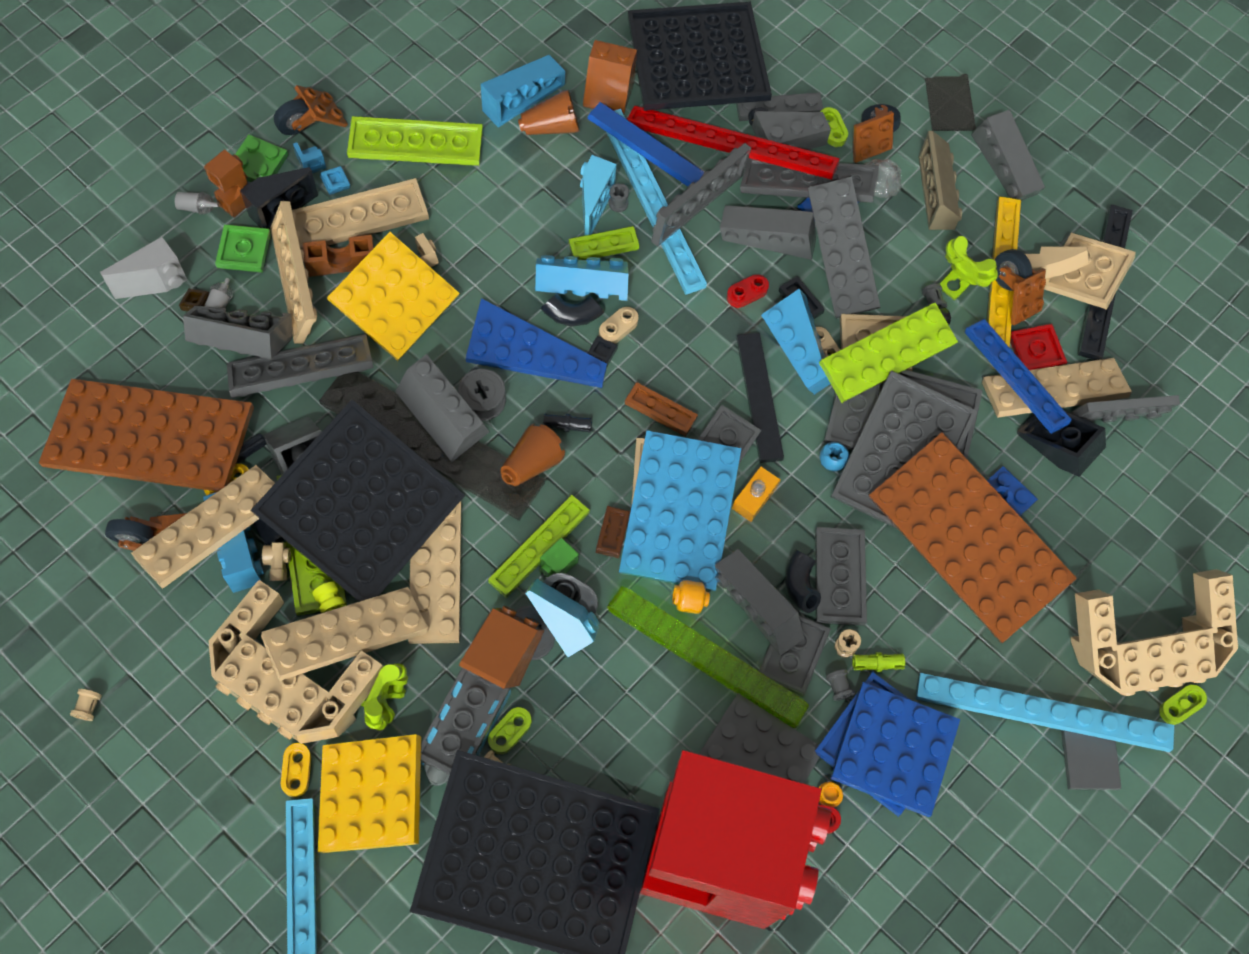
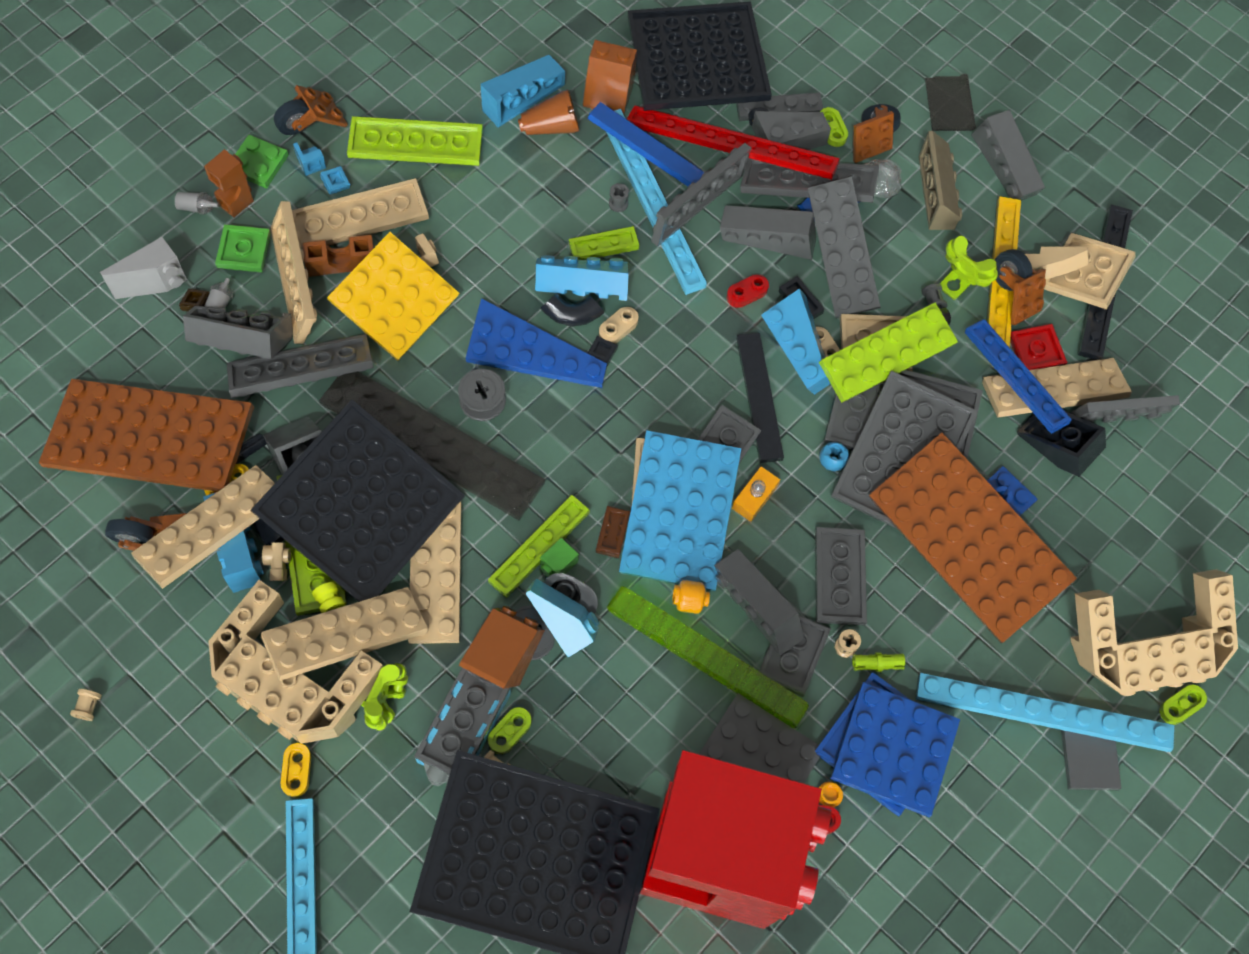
black slope [240,167,318,230] -> none
yellow plate [318,734,421,853] -> none
dark grey slope [395,354,489,462] -> none
dark orange cone [501,423,565,486] -> none
black pin [543,413,592,433] -> none
medium azure slope [580,155,617,236] -> none
dark orange plate [625,382,698,437] -> none
black cylinder [785,549,821,613] -> none
dark grey bush [826,669,856,701] -> none

